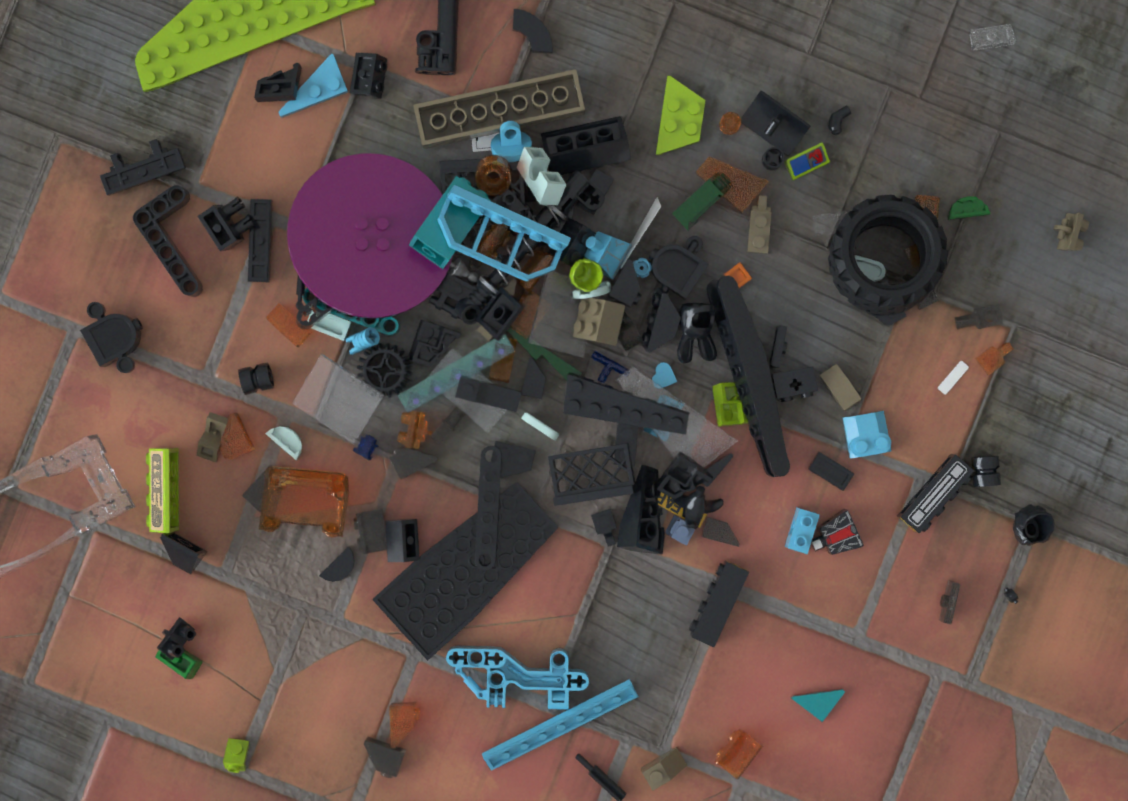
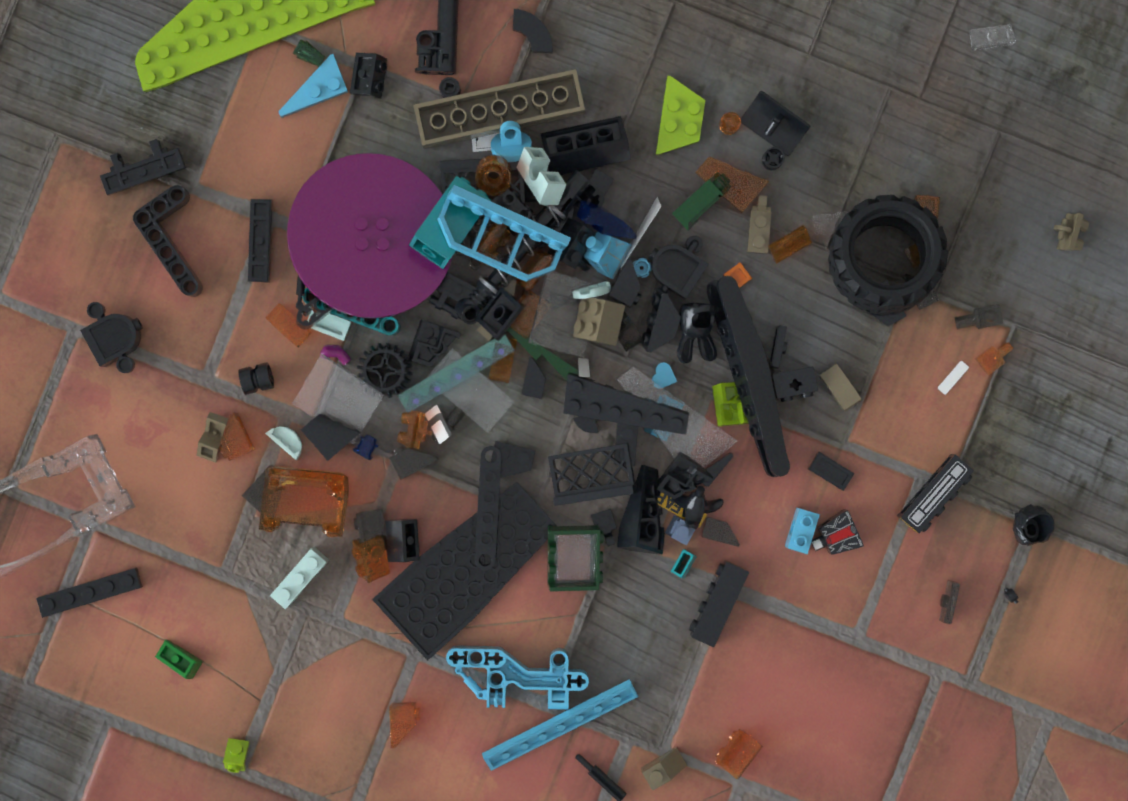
lime slope [146,448,179,533] -> none
black hips [157,617,196,660] -> none
black slope [160,532,207,574] -> none
black brick [197,196,256,251] -> none
black wing [254,63,302,102] -> none
black tile [319,546,355,582] -> none
medium azure hinge [345,327,380,355] -> none
clear smoke slope [364,737,406,778] -> none
light grey piece [449,257,479,283] -> none
black slope [455,376,522,412] -> none
light aqua tile [521,412,559,441] -> none
lime hair [569,258,603,292] -> none
clear blue piece [591,351,630,383] -> none
slope [784,142,830,180] -> none
teal tile [791,689,845,722] -> none
black arm [828,105,851,135] -> none
medium azure slope [843,411,891,458] -> none
light aqua tile [855,255,885,282] -> none
green tile [948,196,990,220] -> none
black wheel [971,456,1001,487] -> none
none -> black plate [36,568,143,618]
none -> light aqua arch [270,547,330,609]
none -> clear green cone [293,39,325,67]
none -> black slope [301,413,360,461]
none -> magenta arm [320,345,352,366]
none -> clear orange bracket [351,536,390,583]
none -> white sticker [425,405,452,444]
none -> black wheel [439,77,461,98]
none -> window [547,525,604,592]
none -> black tile [573,416,598,433]
none -> clear blue slope [577,201,637,239]
none -> white sticker [578,358,590,377]
none -> teal piece [670,549,697,579]
none -> clear orange plate [768,225,812,264]

